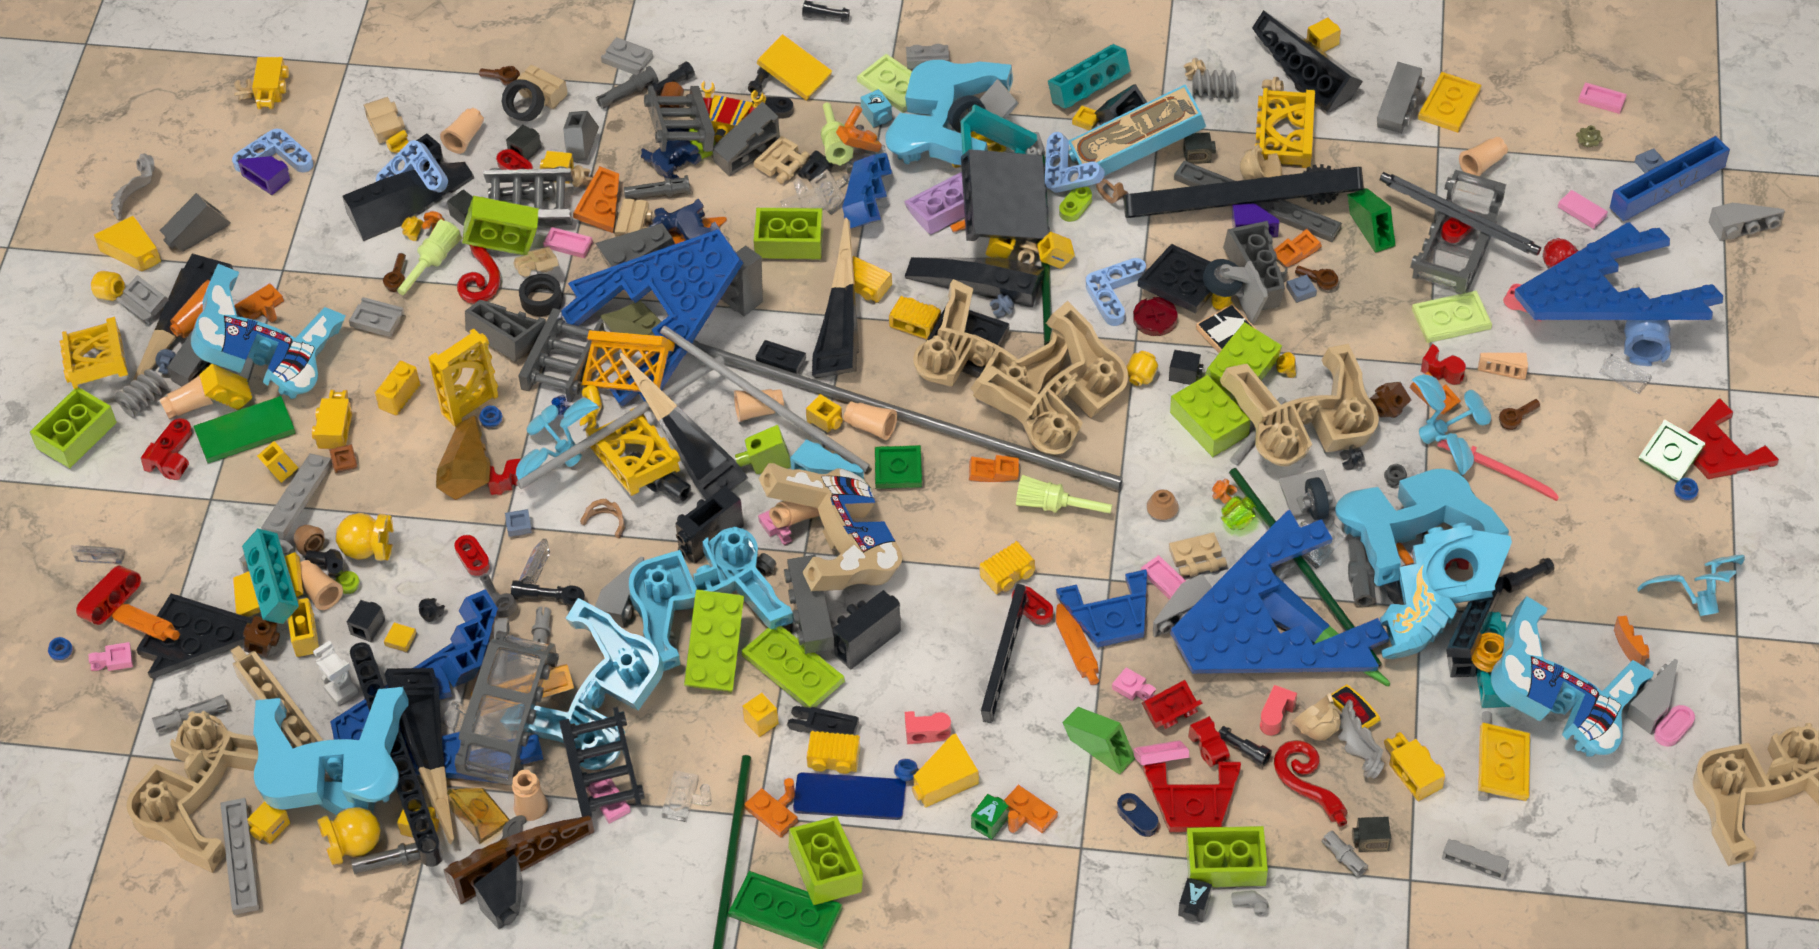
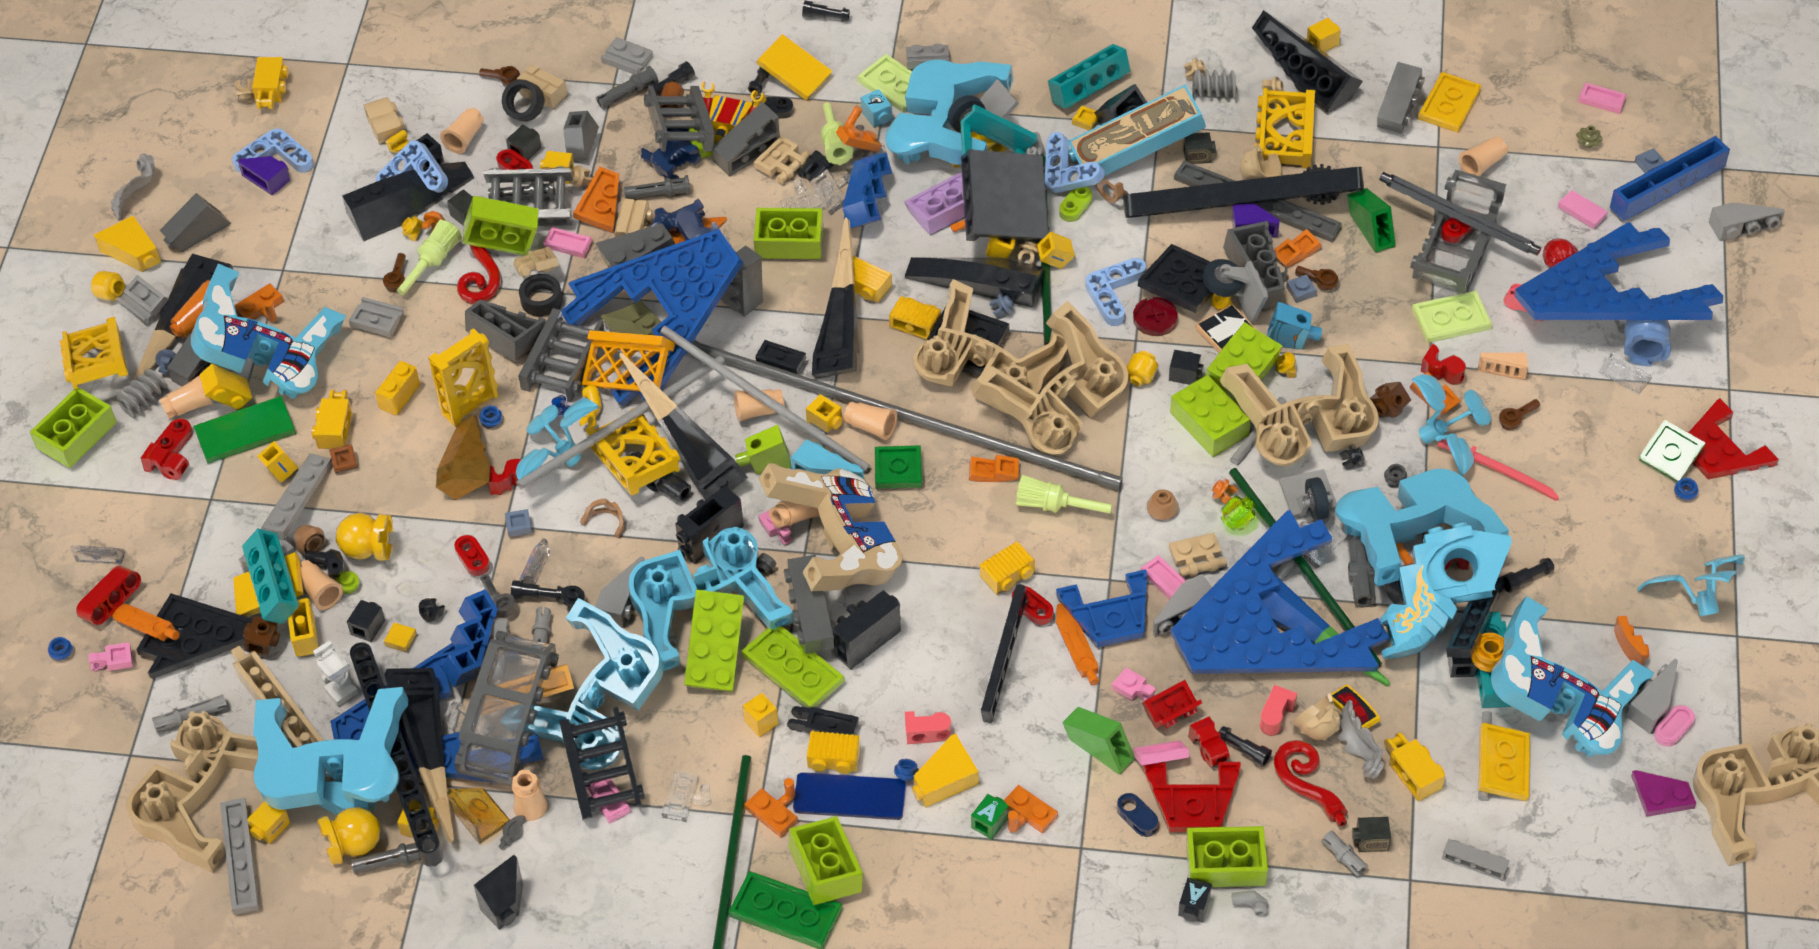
reddish brown wedge [443,816,594,904] -> none
none -> dark azure torso [1267,302,1322,349]
none -> magenta wing [1631,770,1696,817]

